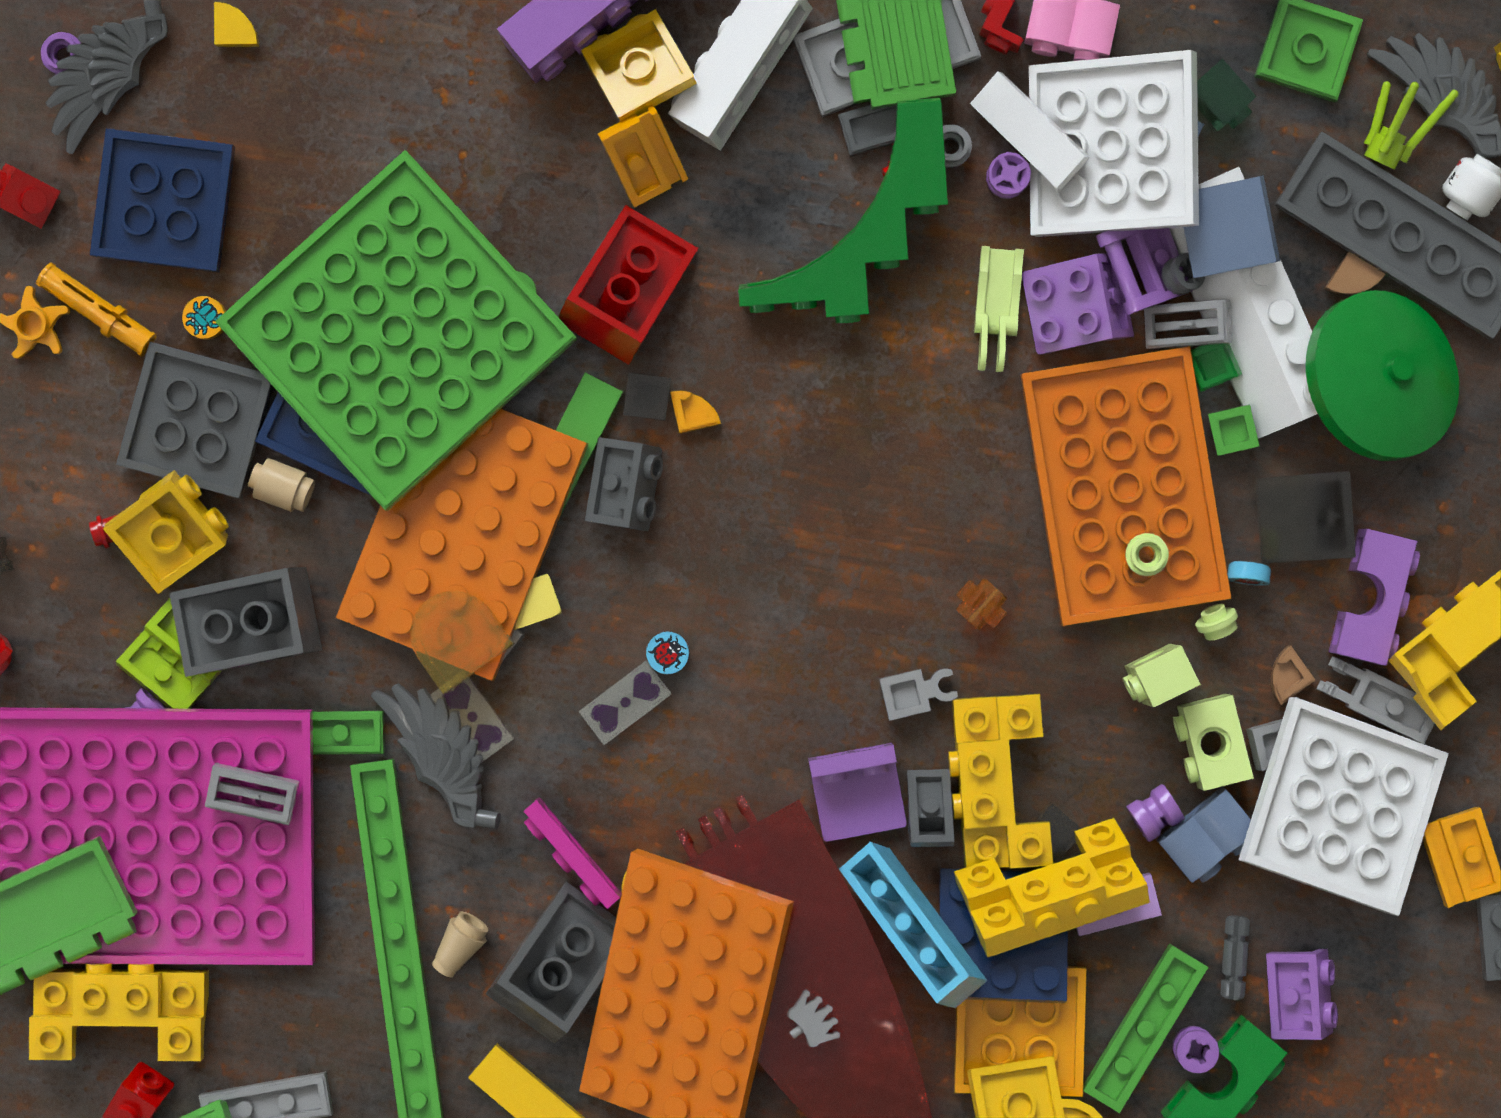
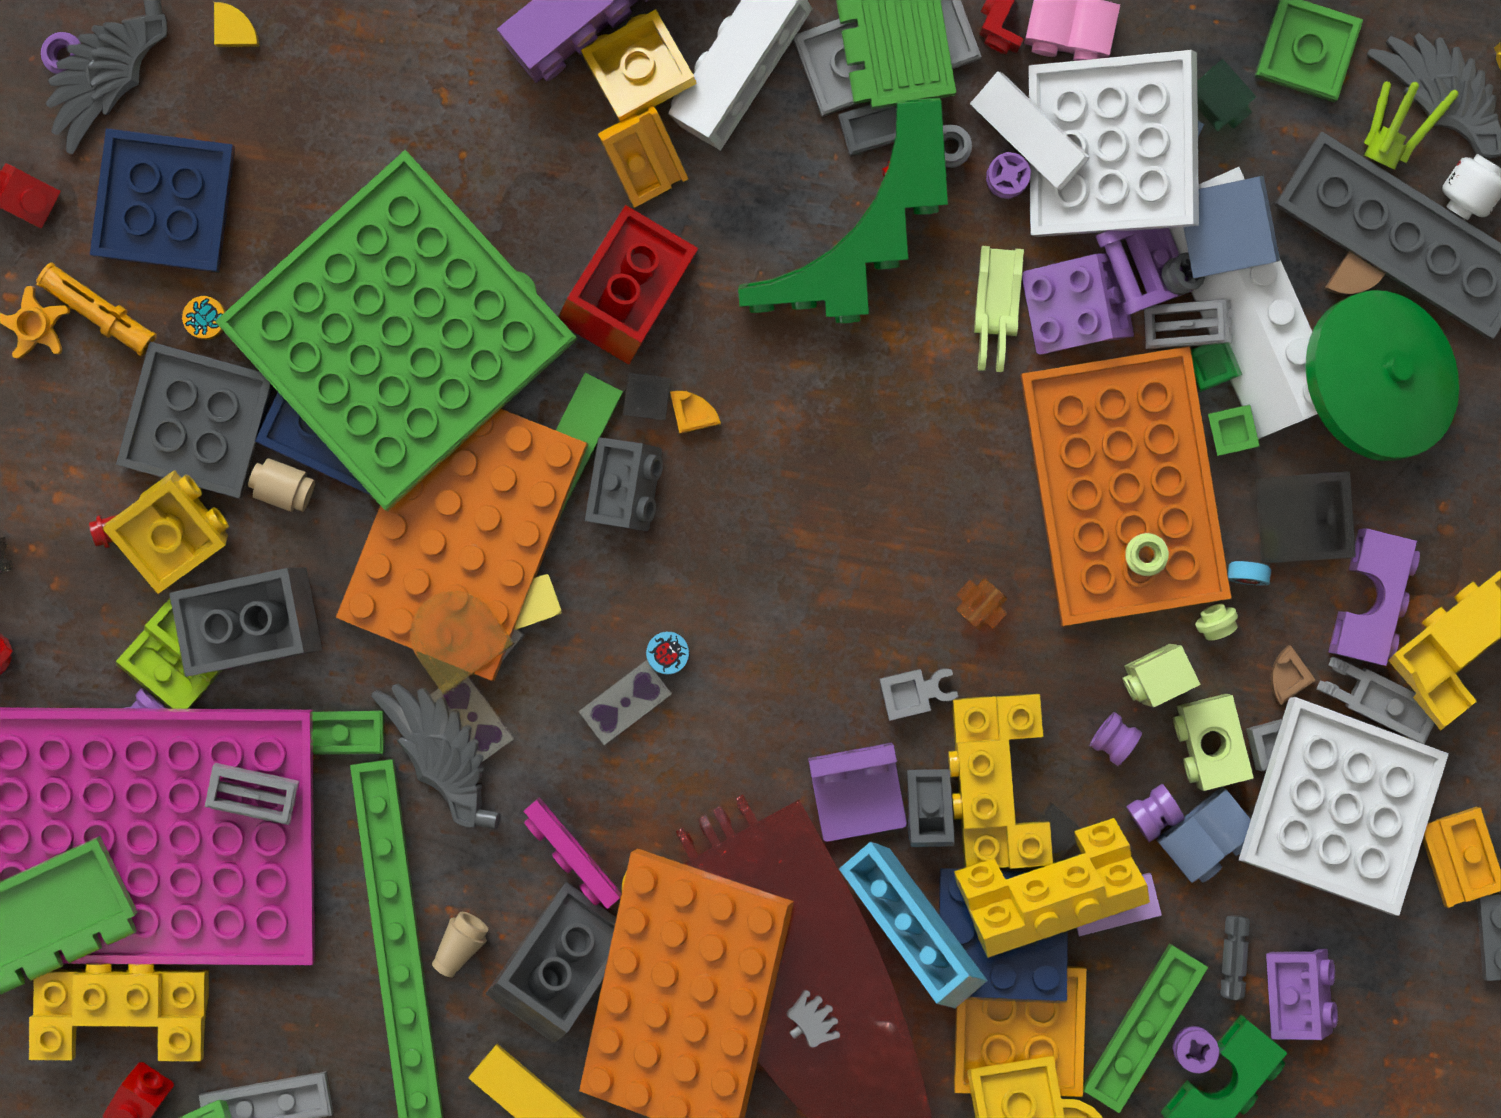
none -> medium lavender wheel [1089,712,1142,766]

